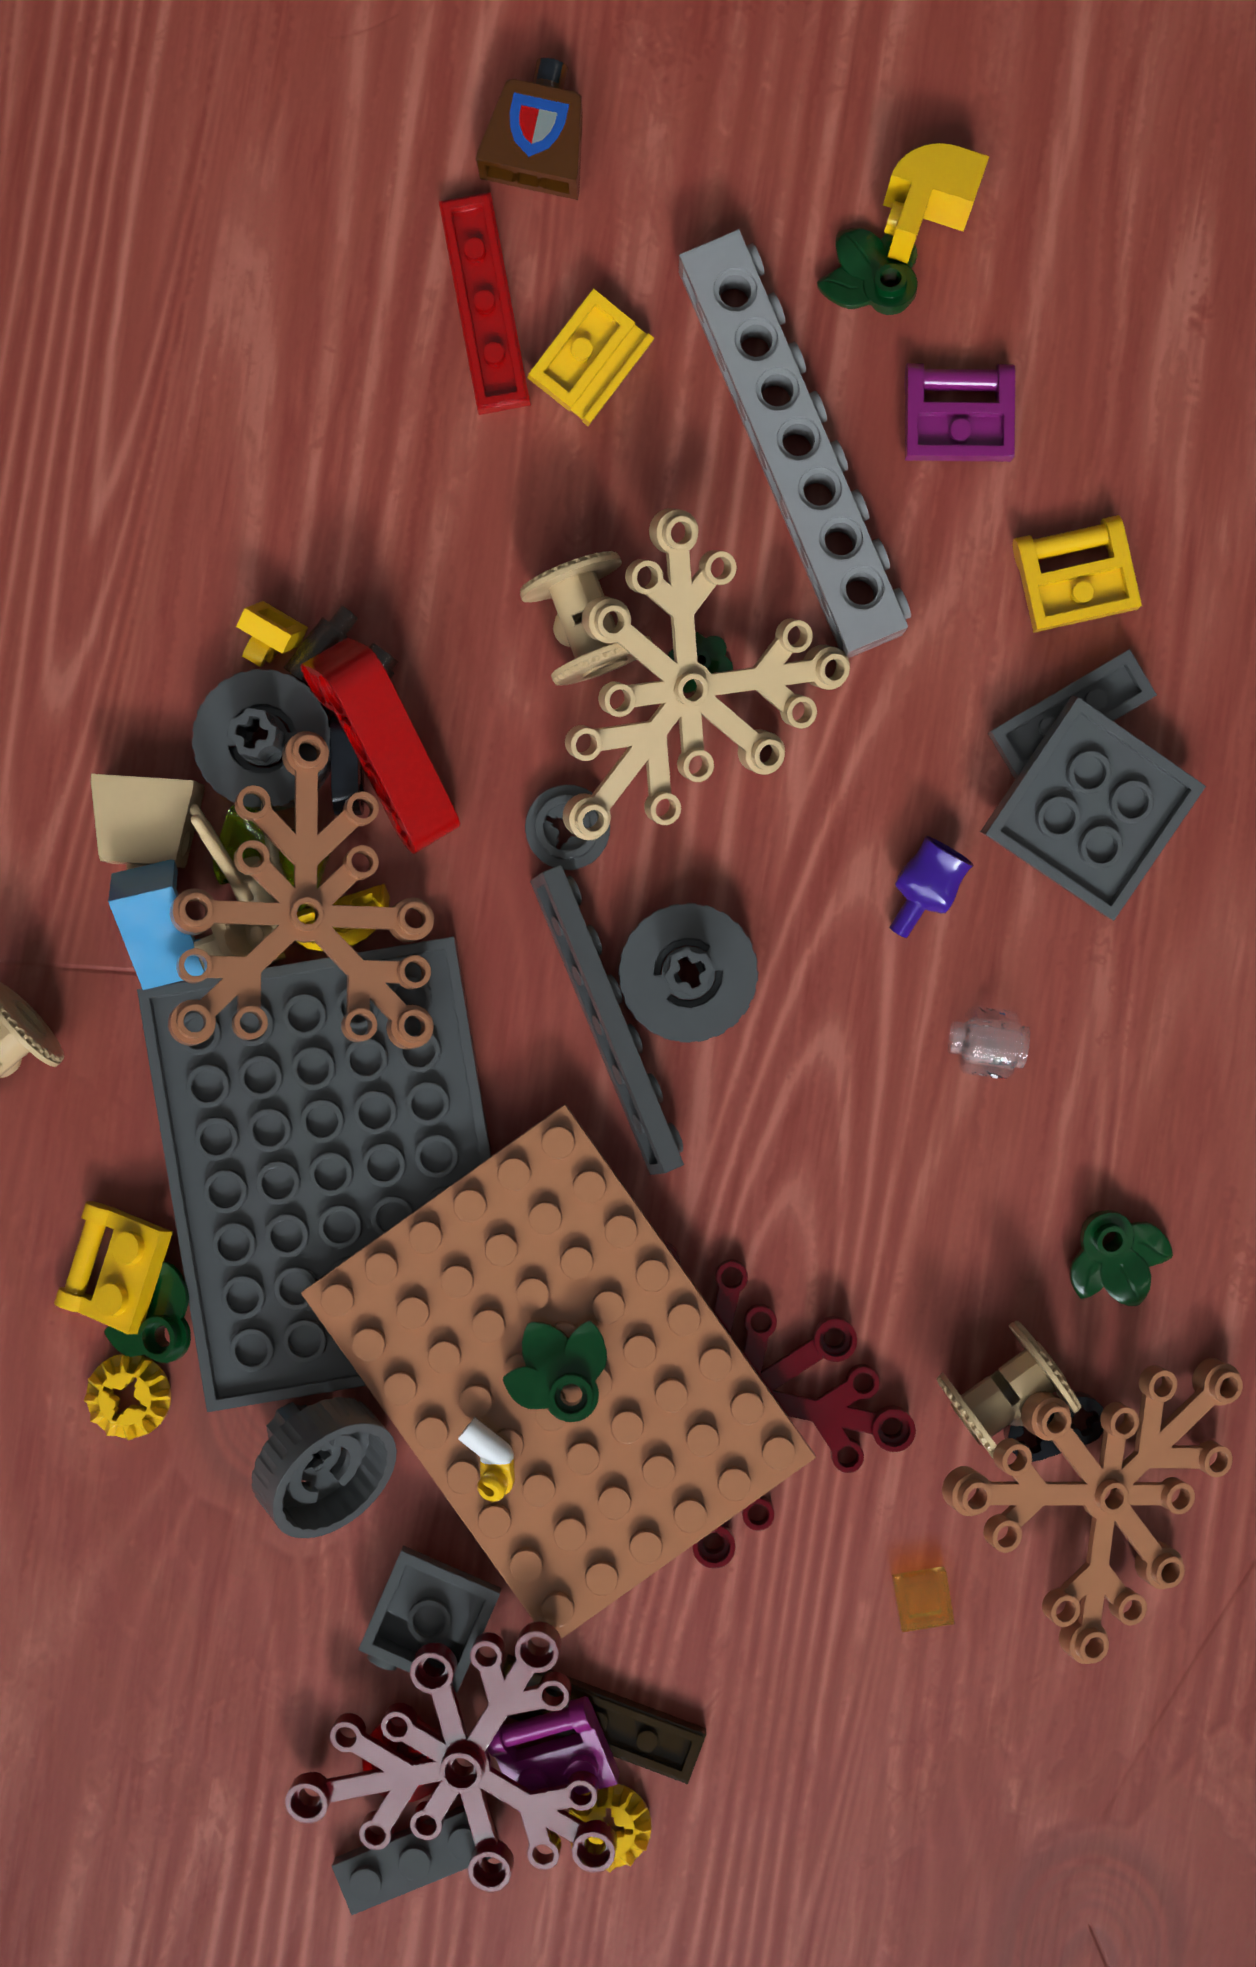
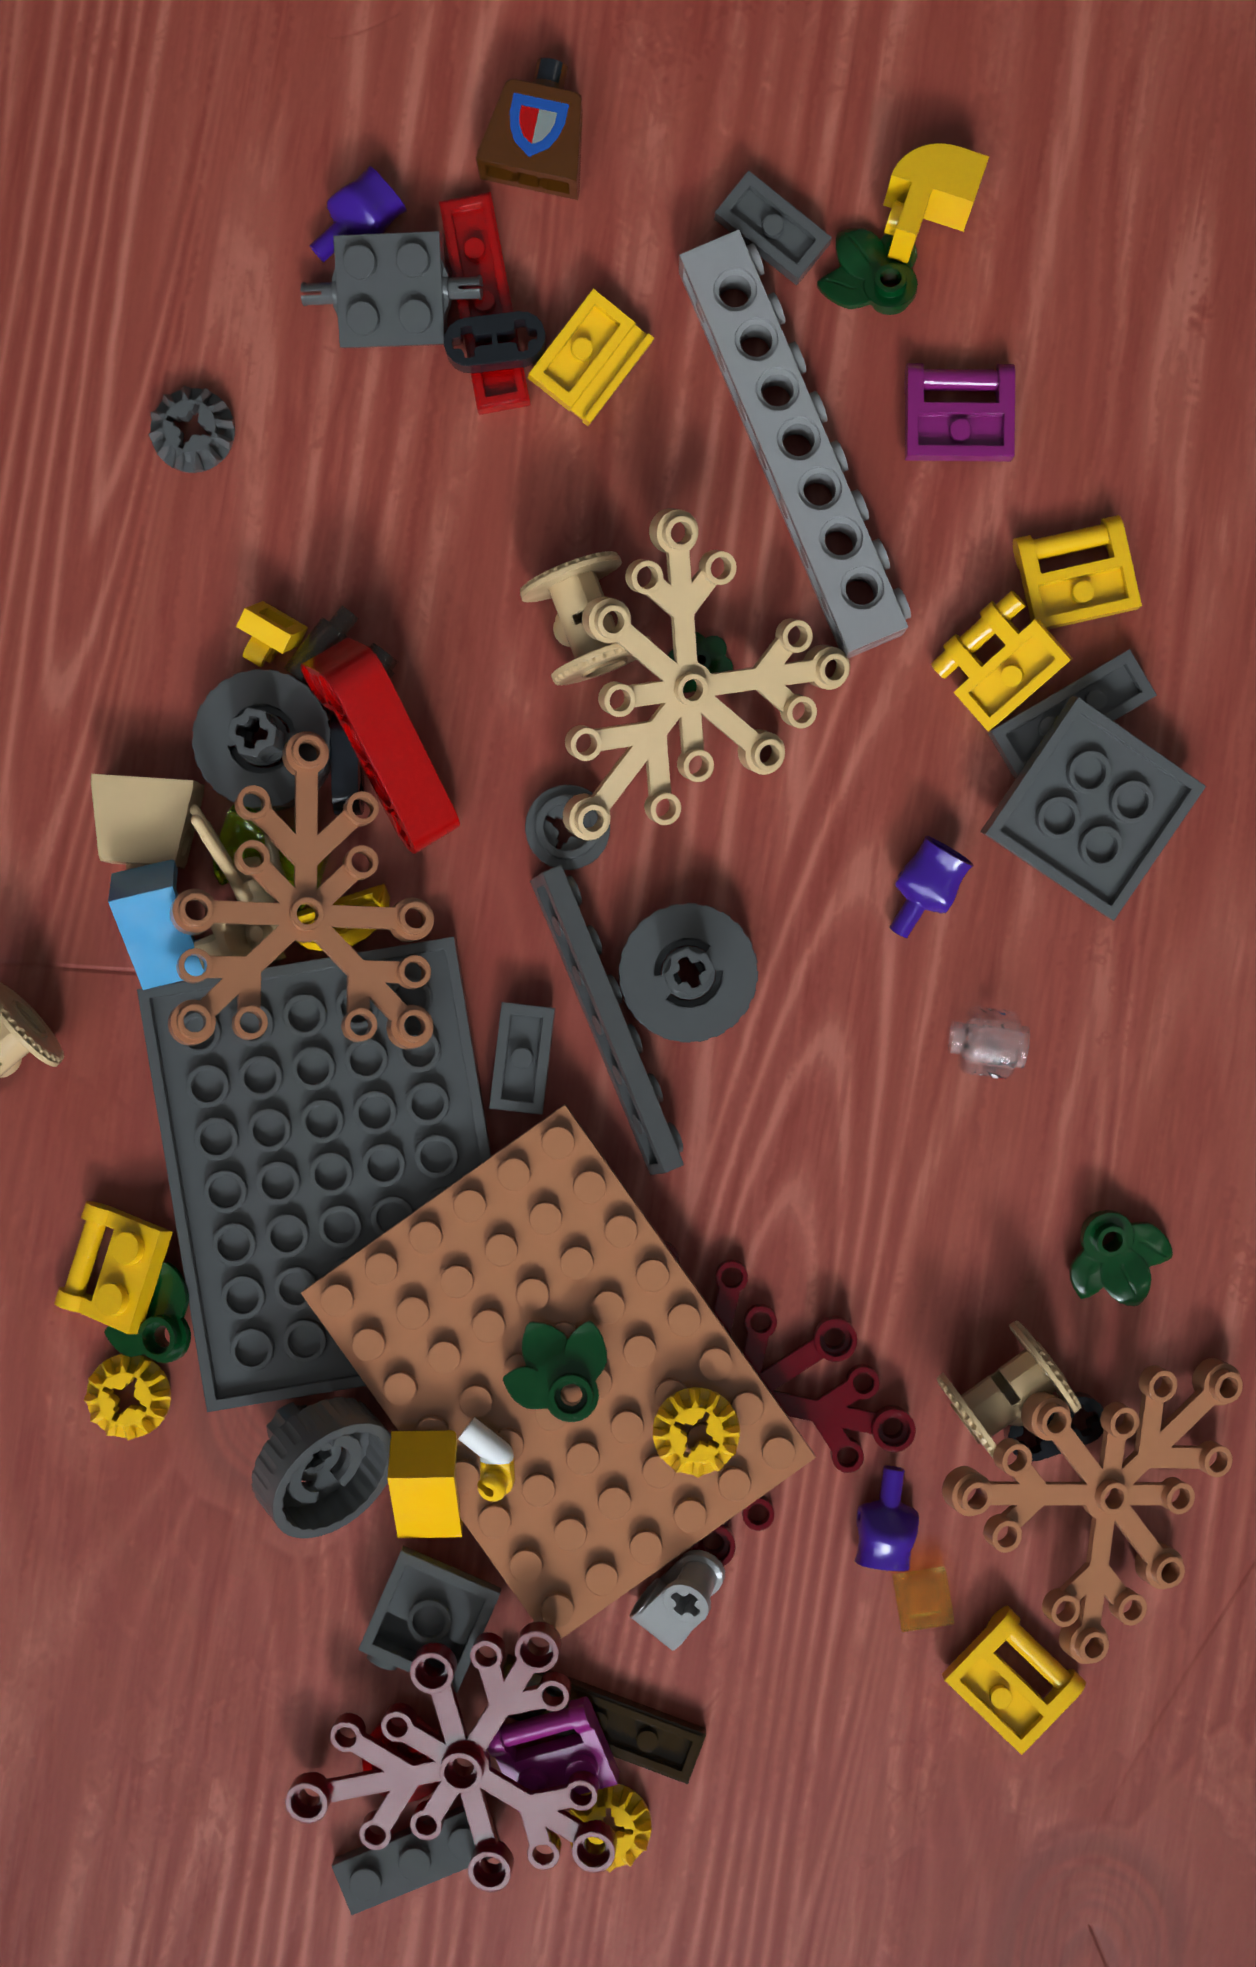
none -> dark grey gear [148,385,235,473]
none -> dark grey plate [300,231,483,349]
none -> dark purple piece [309,166,407,262]
none -> yellow panel [387,1430,463,1538]
none -> black beam [444,311,546,373]
none -> dark grey plate [489,1002,556,1115]
none -> light grey piece [630,1550,725,1651]
none -> yellow gear [653,1387,740,1478]
none -> dark grey plate [714,170,832,286]
none -> dark purple piece [854,1465,919,1571]
none -> yellow plate [931,590,1073,732]
none -> yellow plate [942,1606,1086,1755]

